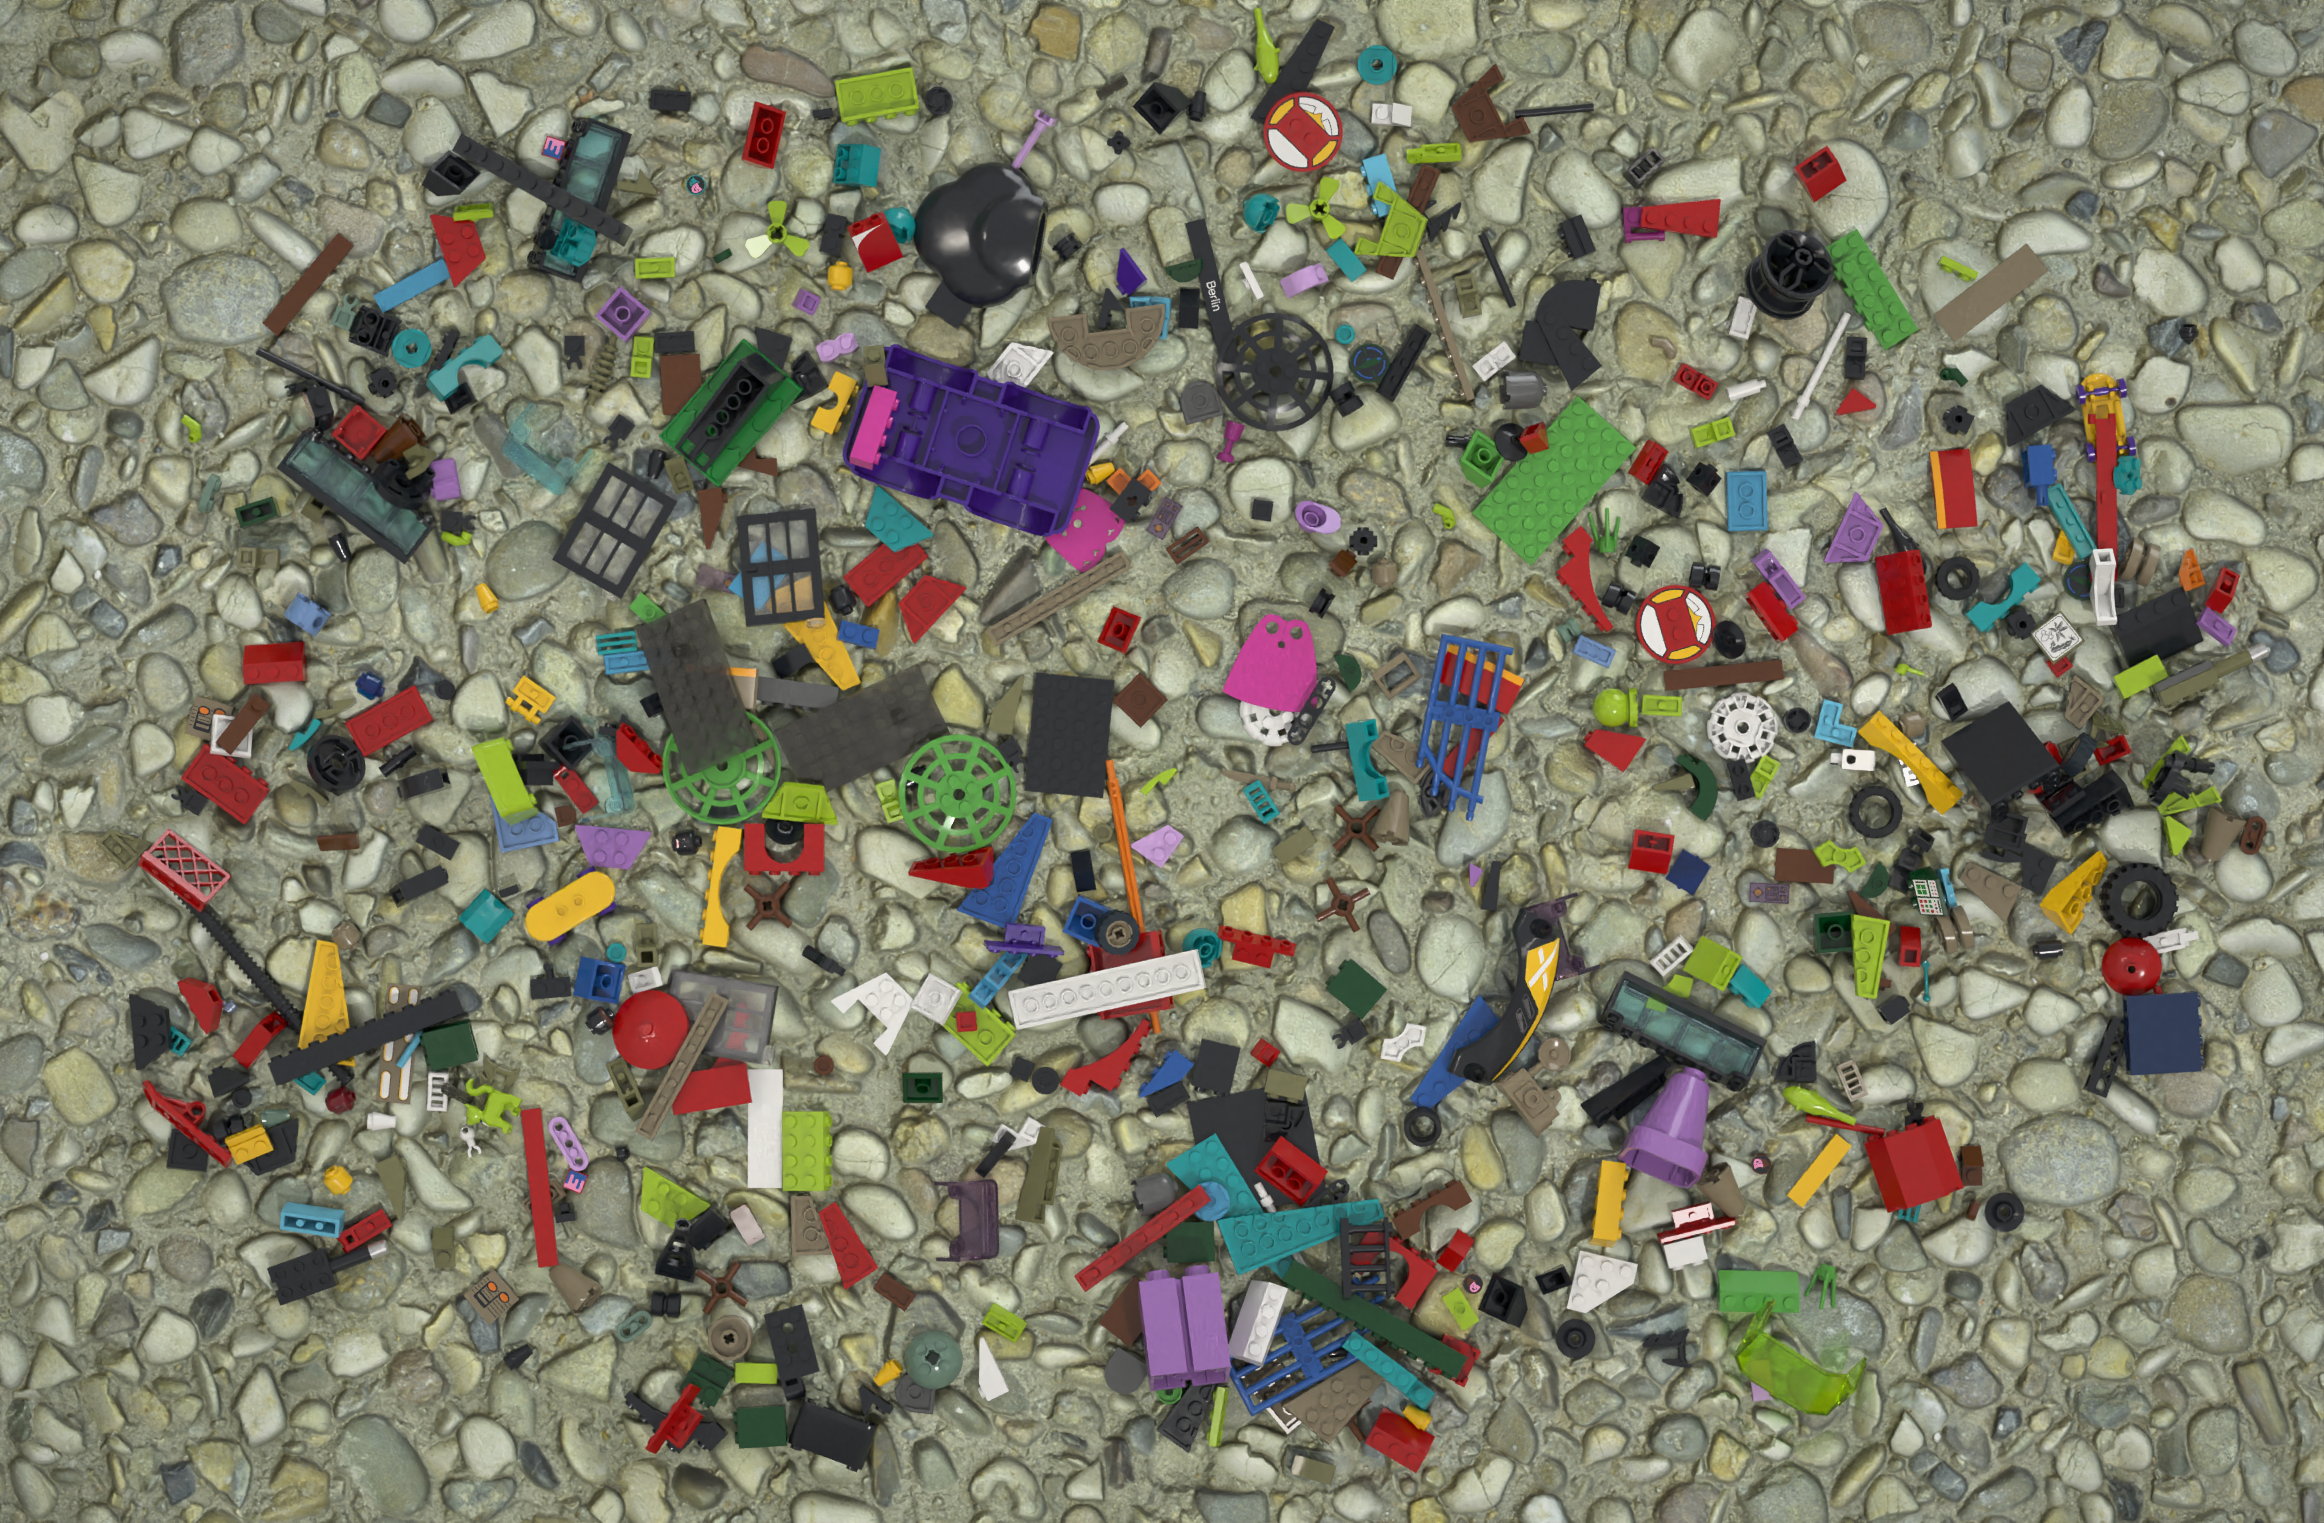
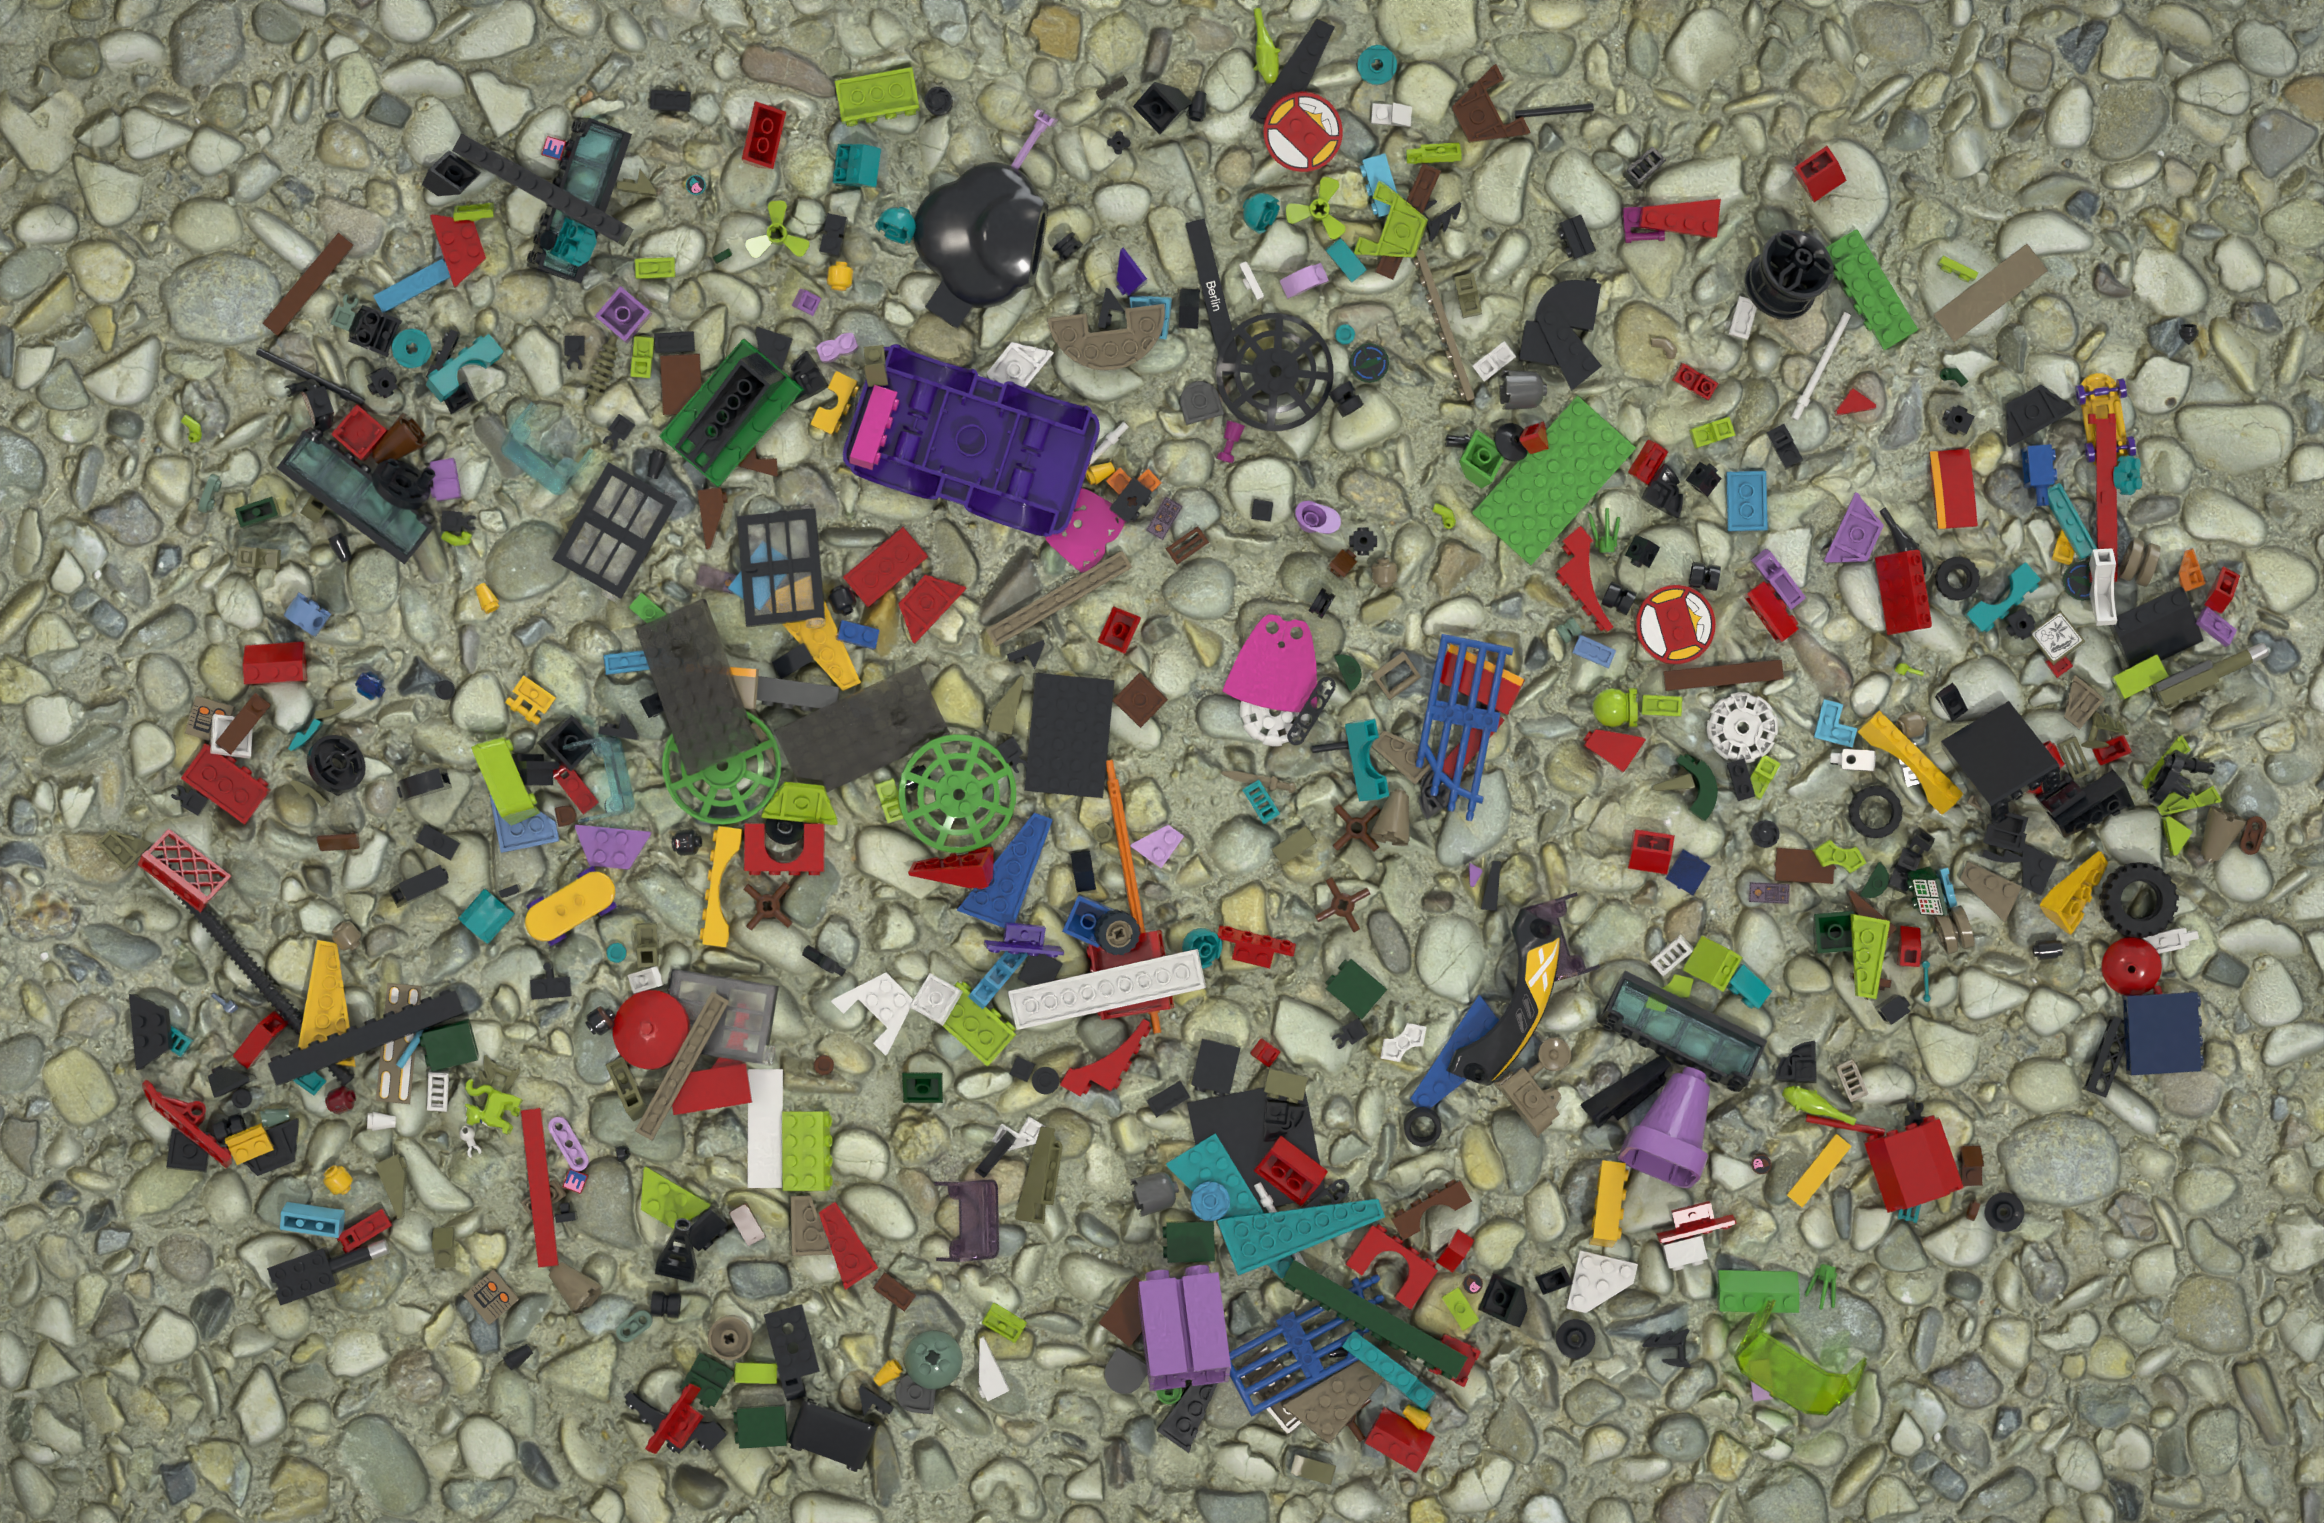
red slope [177,977,223,1034] -> none
red tile [345,685,434,758] -> none
black pin [379,744,418,778] -> none
olive slope [403,444,437,480] -> none
clear smoke piece [441,1083,473,1105] -> none
blue slope [573,956,626,1004] -> none
teal tile [596,631,638,655] -> none
red slope [616,722,664,774] -> none
olive slope [664,455,695,494] -> none
reddish brown bar [695,1261,748,1315] -> none
black tile [813,108,834,121] -> none
red panel [847,212,903,273] -> none
teal wing [865,486,935,553] -> none
red tile [956,1011,977,1032] -> none
red tile [1074,1184,1212,1292] -> none
blue slope [1138,1049,1194,1098] -> none
lime slope [1140,768,1177,796] -> none
dark green plate [1164,258,1203,282] -> none
lime plate [1207,1386,1230,1447] -> none
white slope [1228,1280,1289,1367] -> none
black fence [1339,1217,1395,1300] -> none
black tile [1375,323,1432,402] -> none
black bar [1478,233,1516,308] -> none
dark tan cone [1696,1162,1746,1218] -> none
black dish [1713,621,1746,659] -> none
white cylinder [1726,379,1767,401] -> none
black wheel [1782,707,1811,734] -> none
black slope [1844,336,1867,380] -> none
black wheel [2060,732,2098,777] -> none
black tile [2114,588,2125,608] -> none
none -> black slope [1007,640,1045,670]

